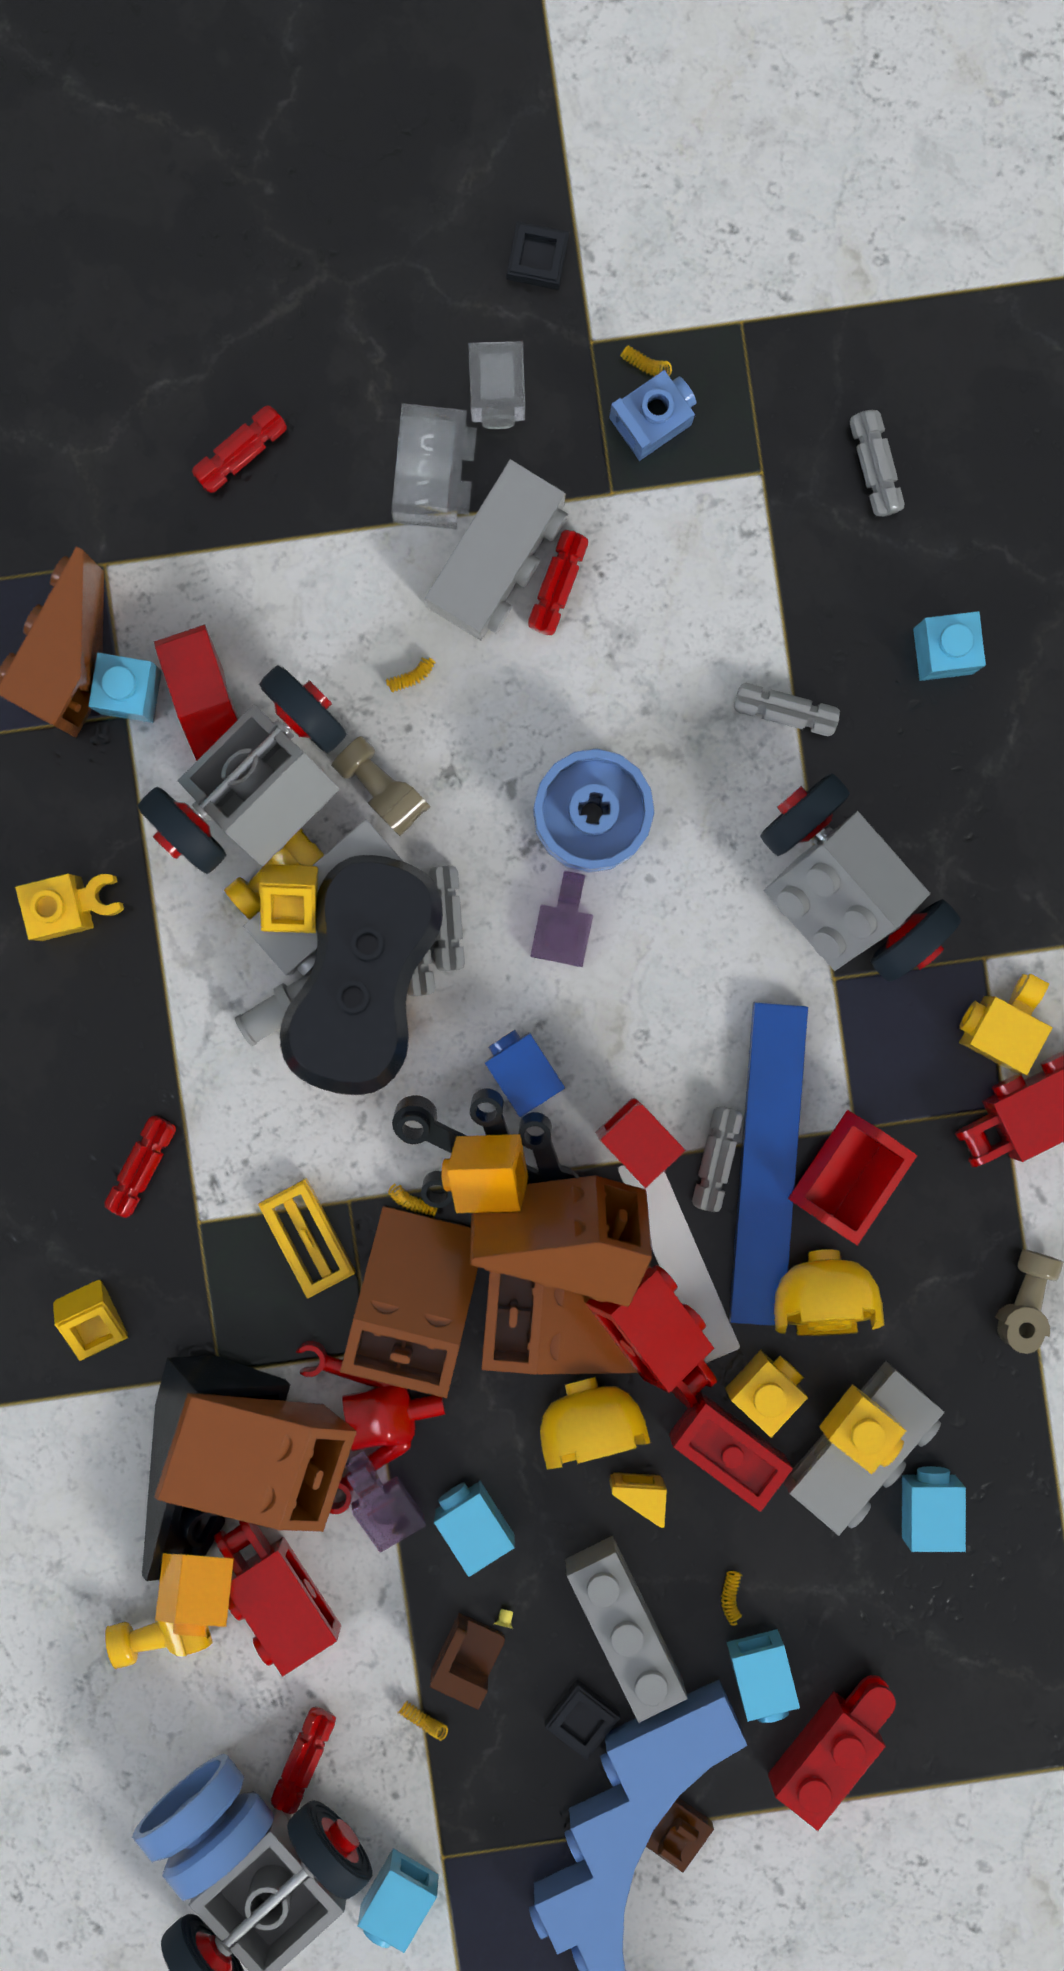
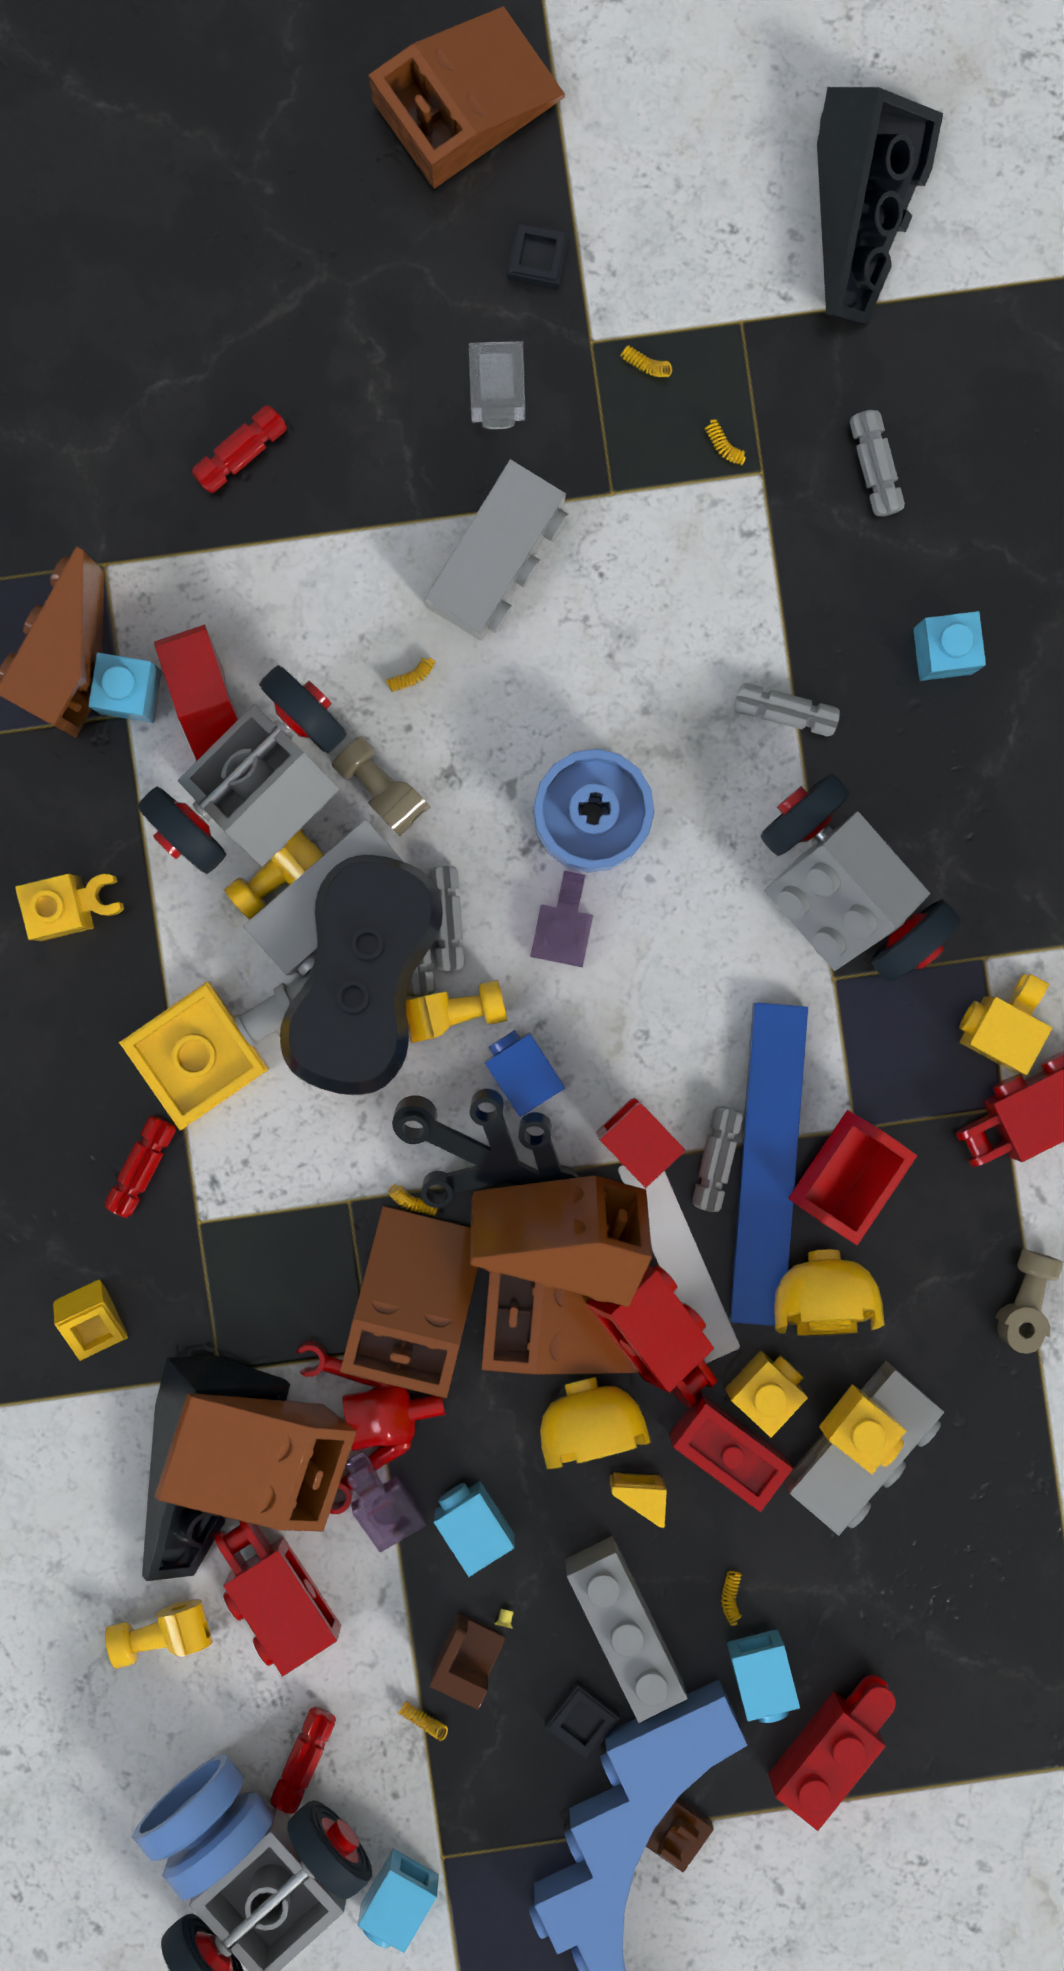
light orange brick [155,1553,234,1637] -> none
yellow tile [258,1178,356,1299] -> none
yellow slope [260,864,318,933] -> none
clear brick [392,403,477,529] -> none
light orange brick [442,1134,529,1213] -> none
red axle [528,530,588,635] -> none
medium blue brick [609,370,697,461] -> none
medium azure brick [902,1466,966,1552] -> none
none -> yellow tile [119,982,270,1130]
none -> dark orange slope [369,6,565,189]
none -> yellow leg [406,980,508,1043]
none -> yellow leg [704,419,746,466]
none -> black wedge [817,87,943,324]

